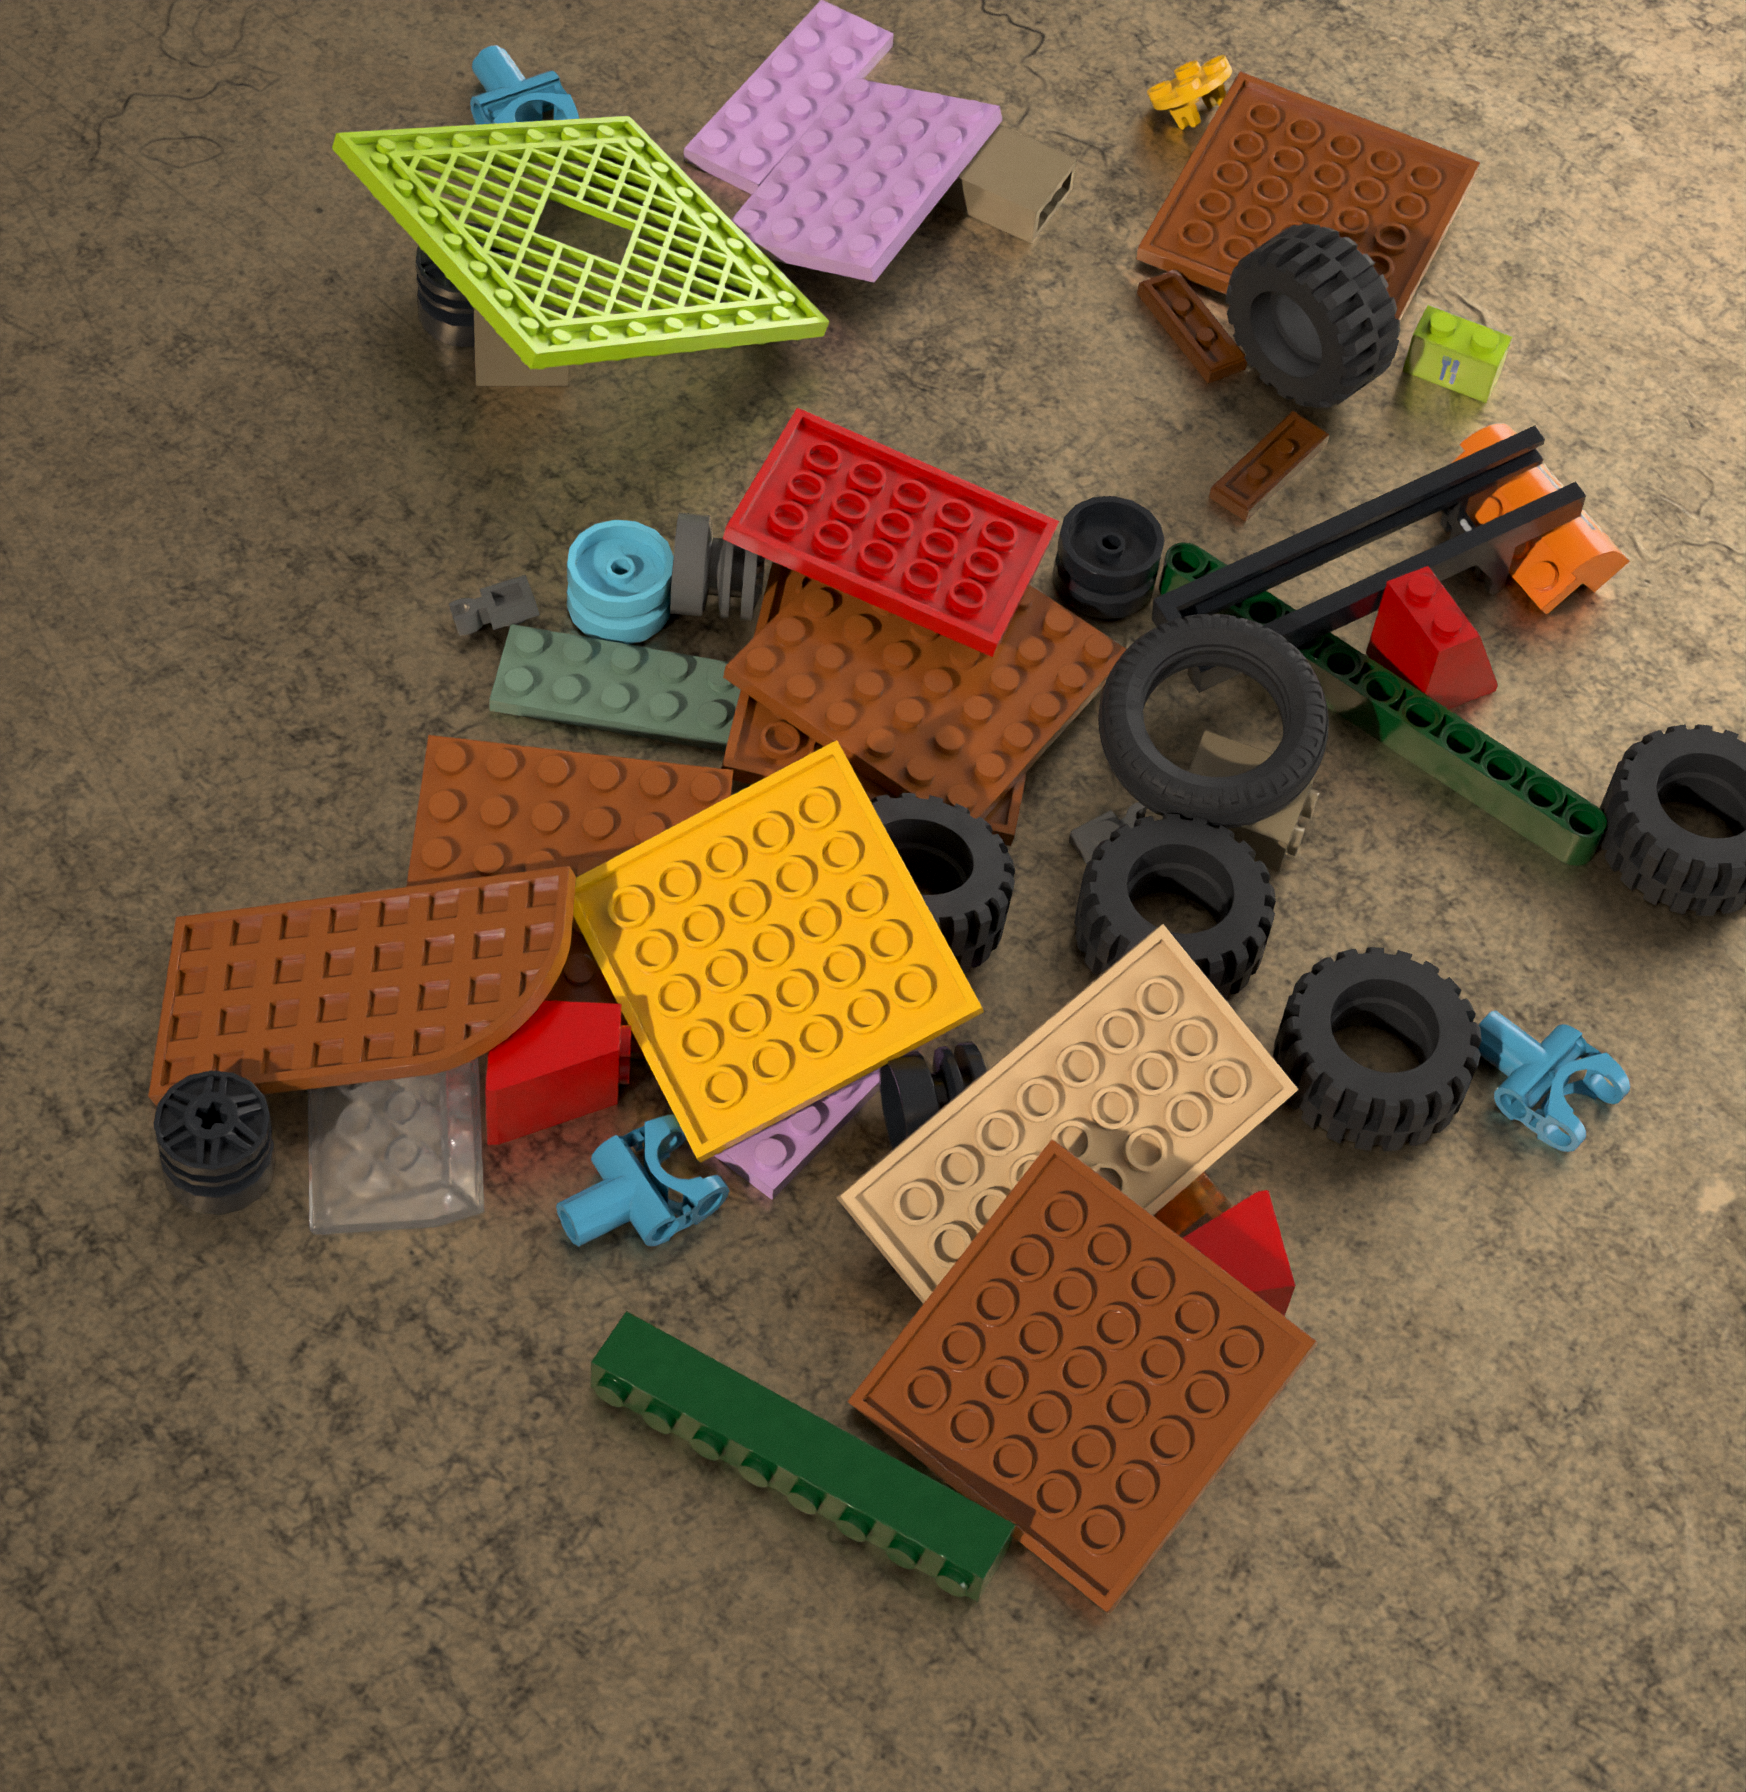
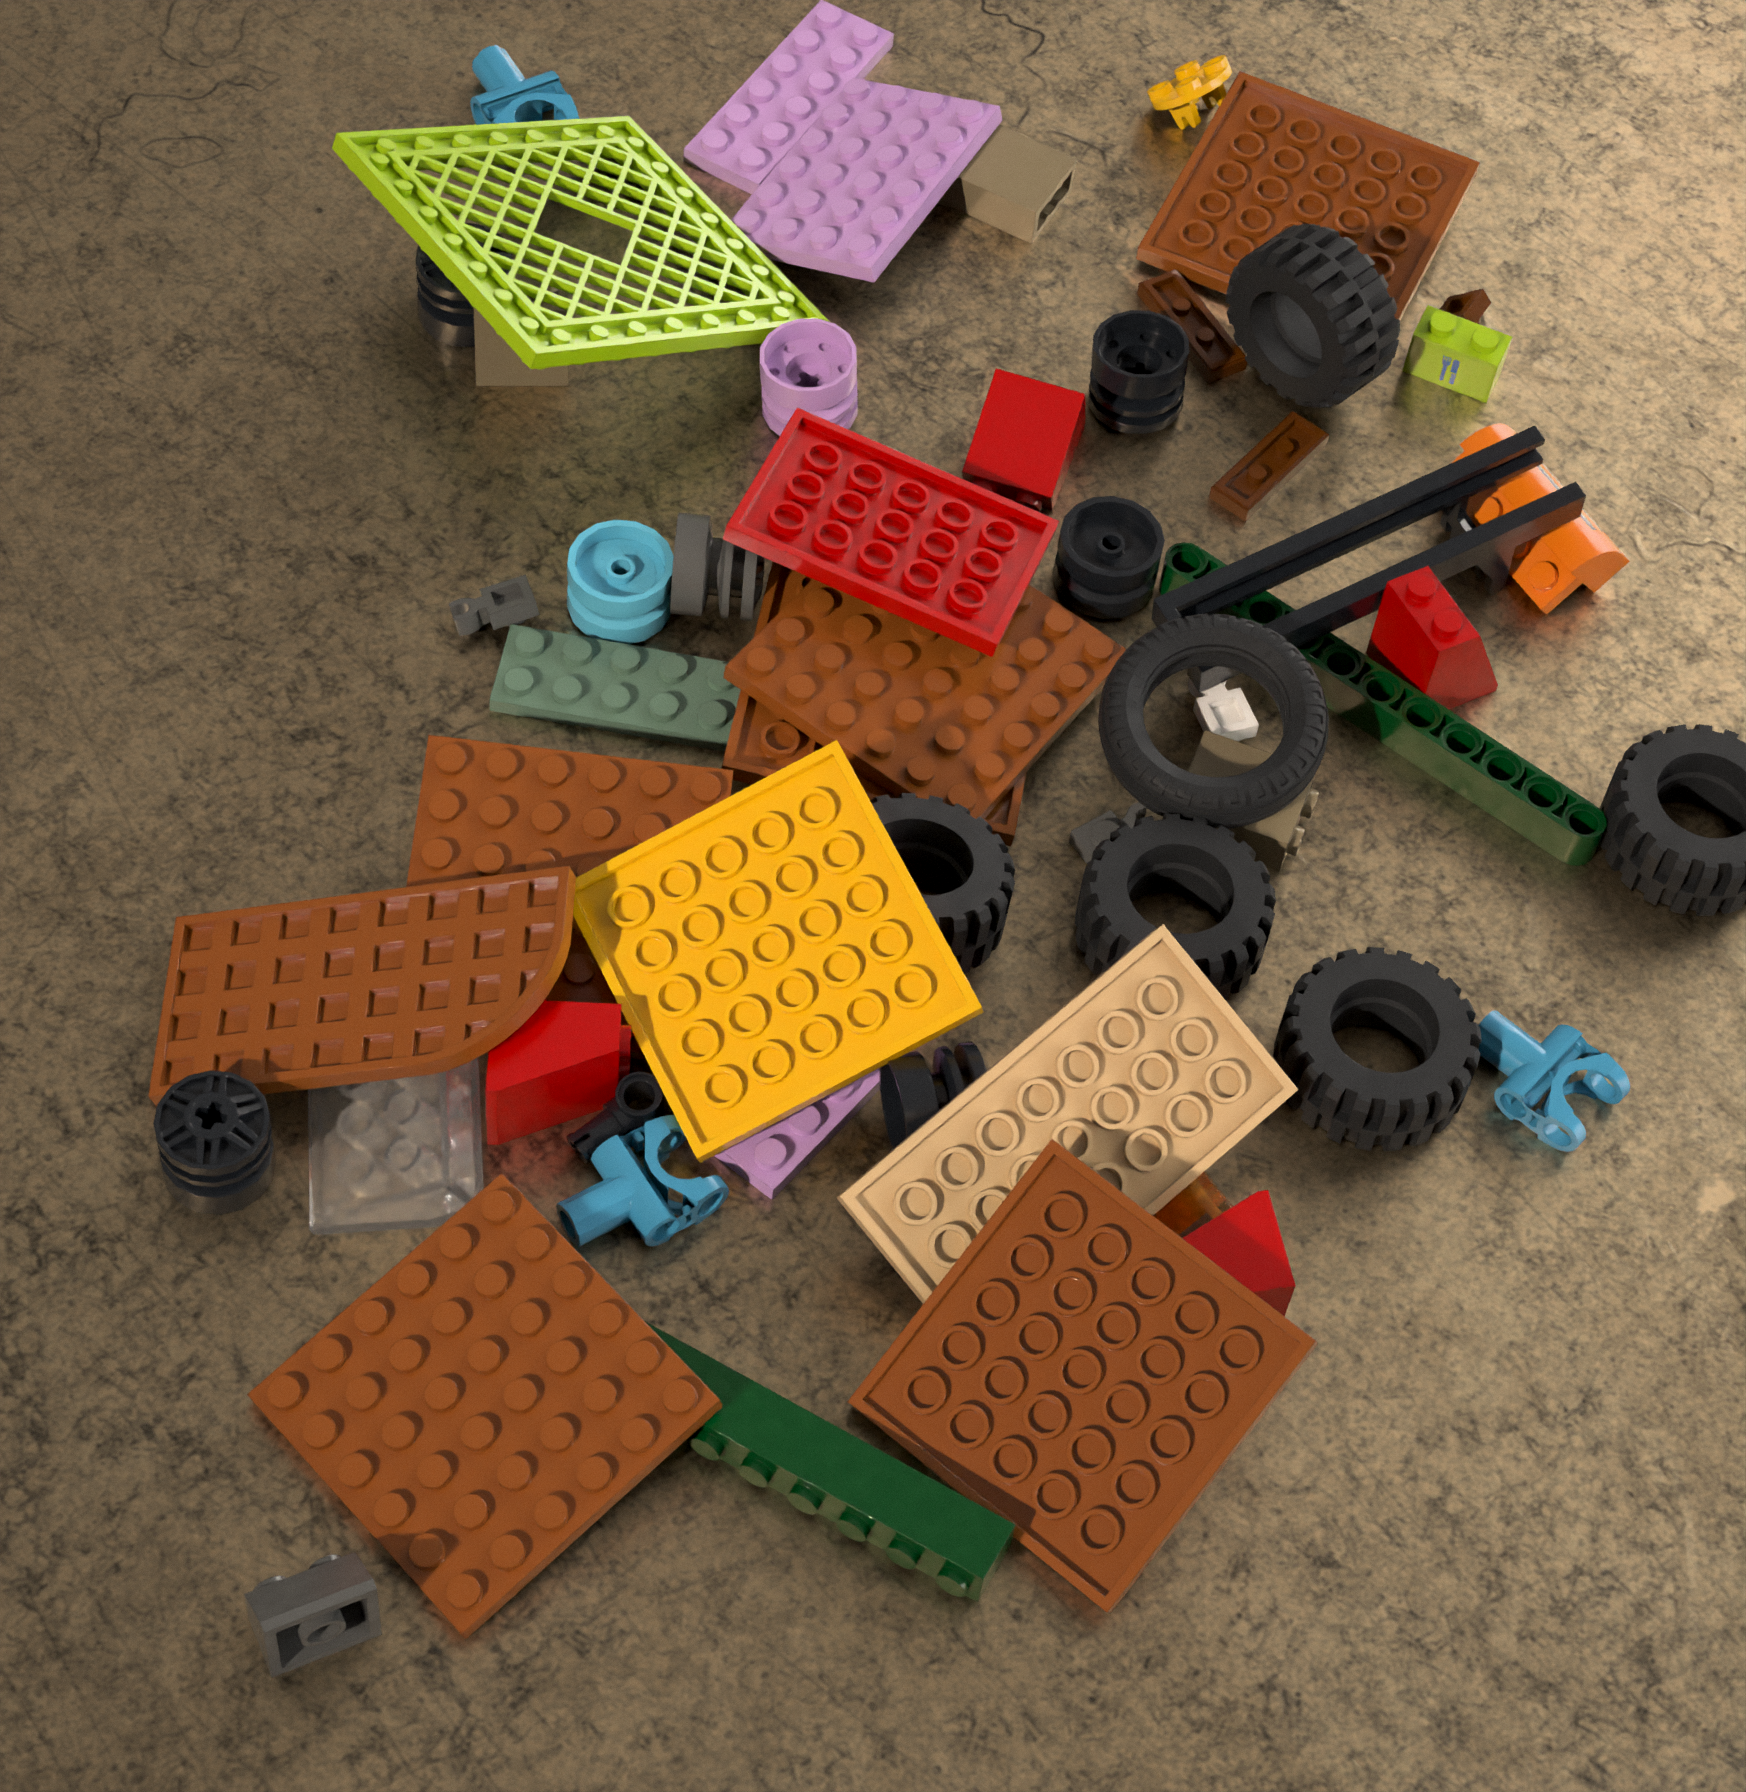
none -> dark grey slope [244,1552,382,1678]
none -> dark orange plate [247,1173,723,1640]
none -> black pin [566,1072,666,1164]
none -> lavender wheel [760,319,858,436]
none -> red slope [962,368,1086,512]
none -> black wheel [1089,310,1189,434]
none -> white plate [1188,678,1259,741]
none -> reddish brown plate [1440,288,1491,324]

